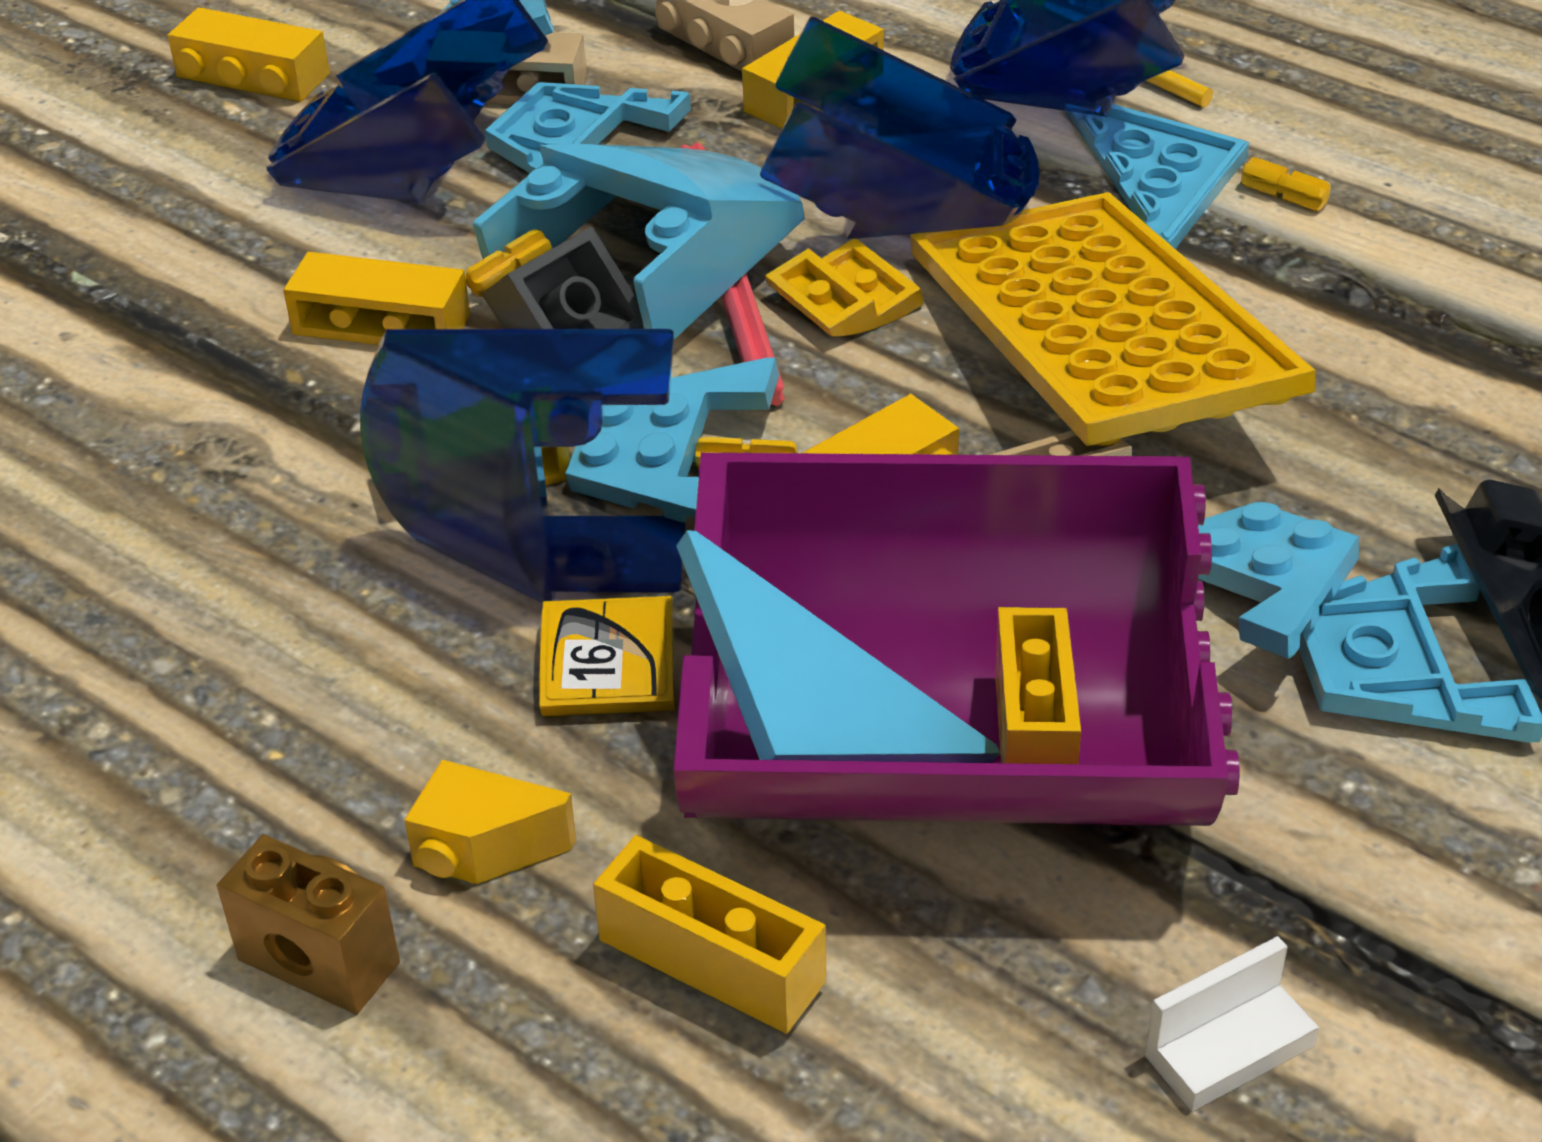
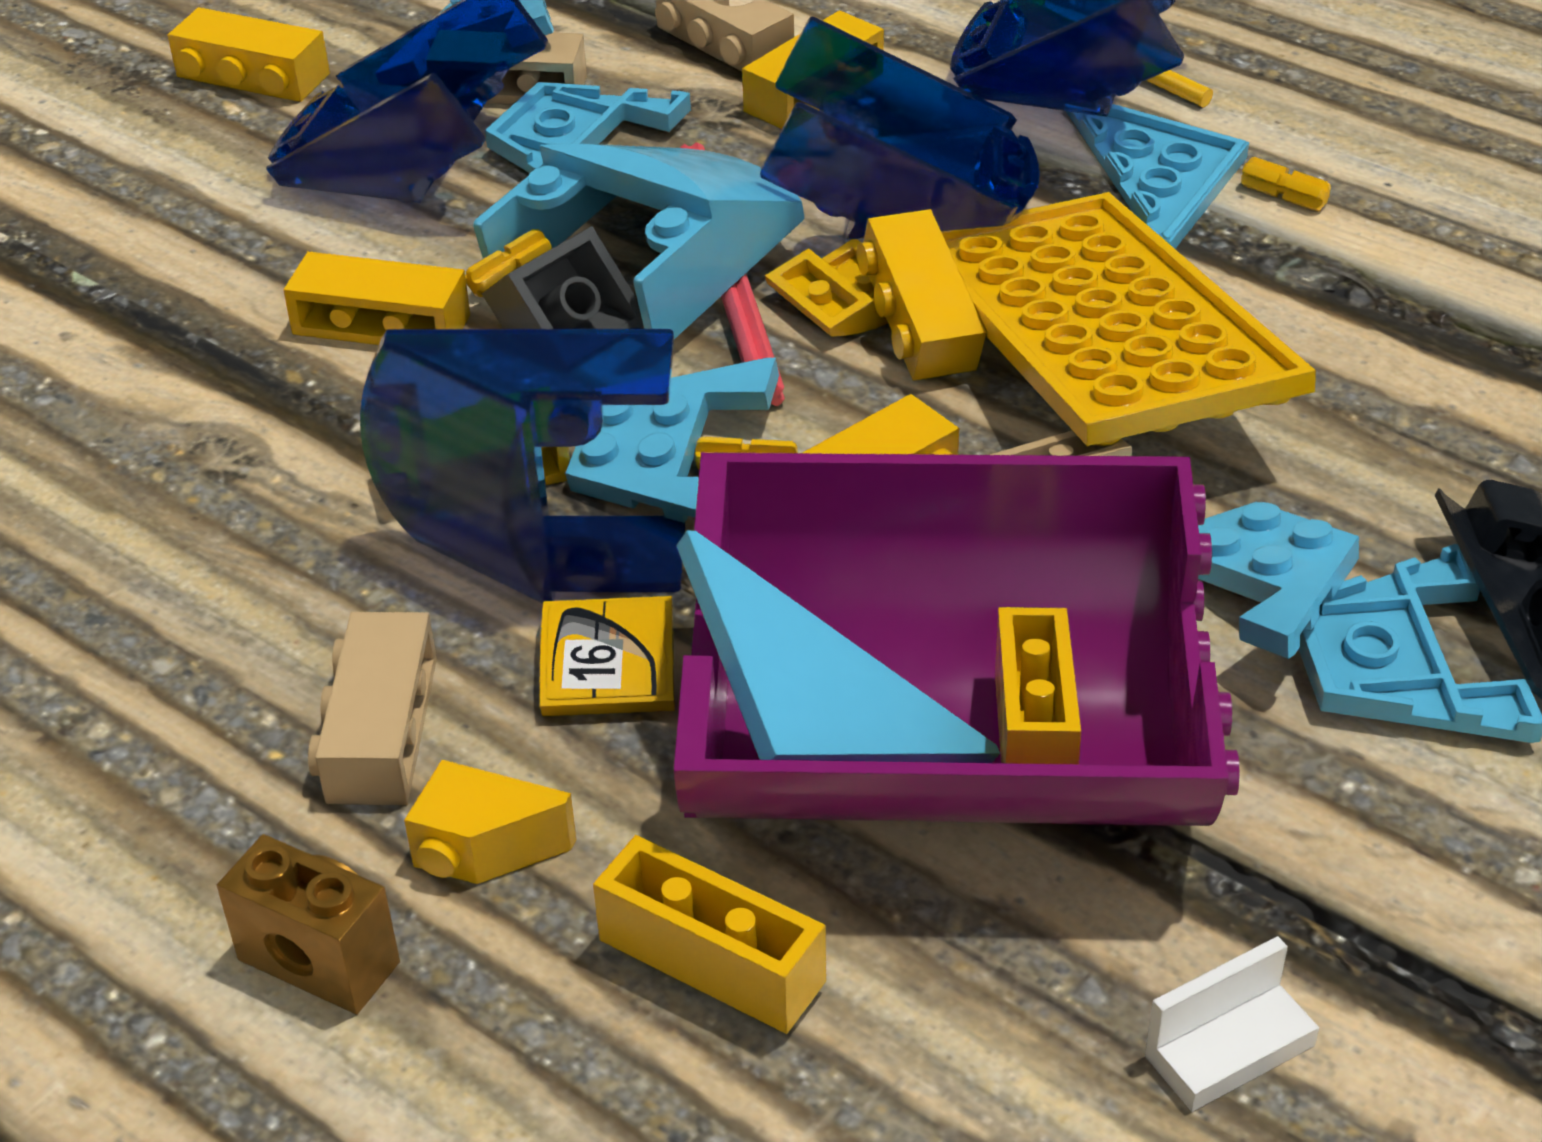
none -> tan brick [308,612,437,805]
none -> yellow brick [857,209,987,381]

